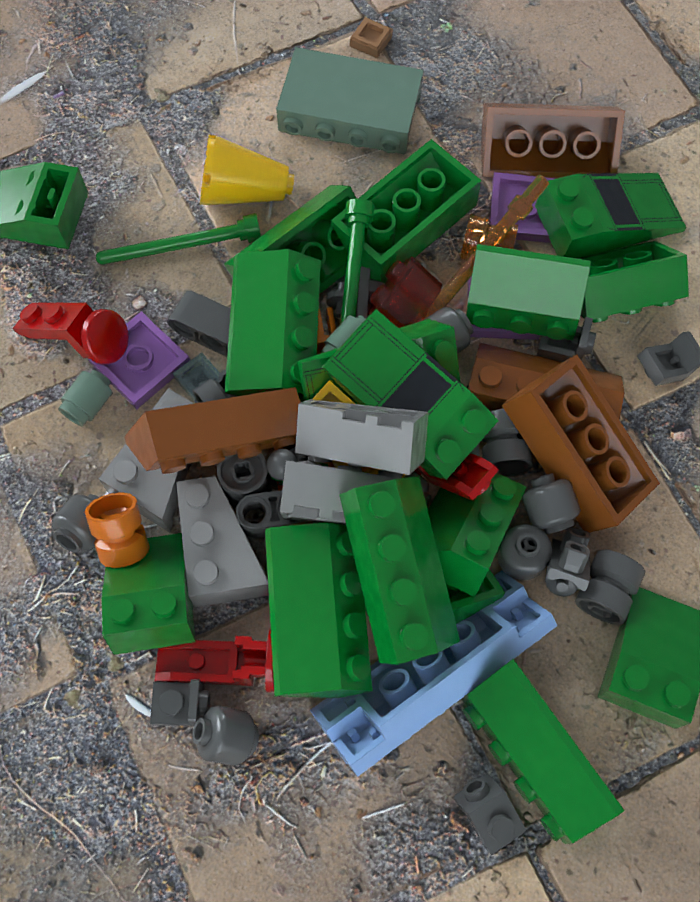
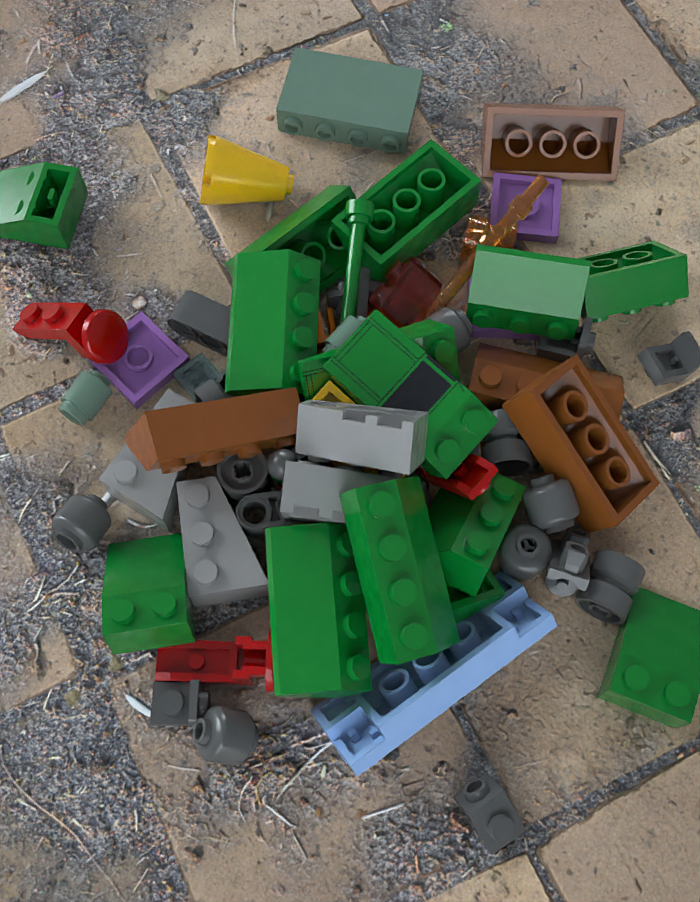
orange wheel [85,492,150,568] -> none
green piece [95,213,261,265] -> none
medium nougat tile [350,17,393,59] -> none
green slope [462,659,625,844] -> none
green slope [534,173,687,259] -> none

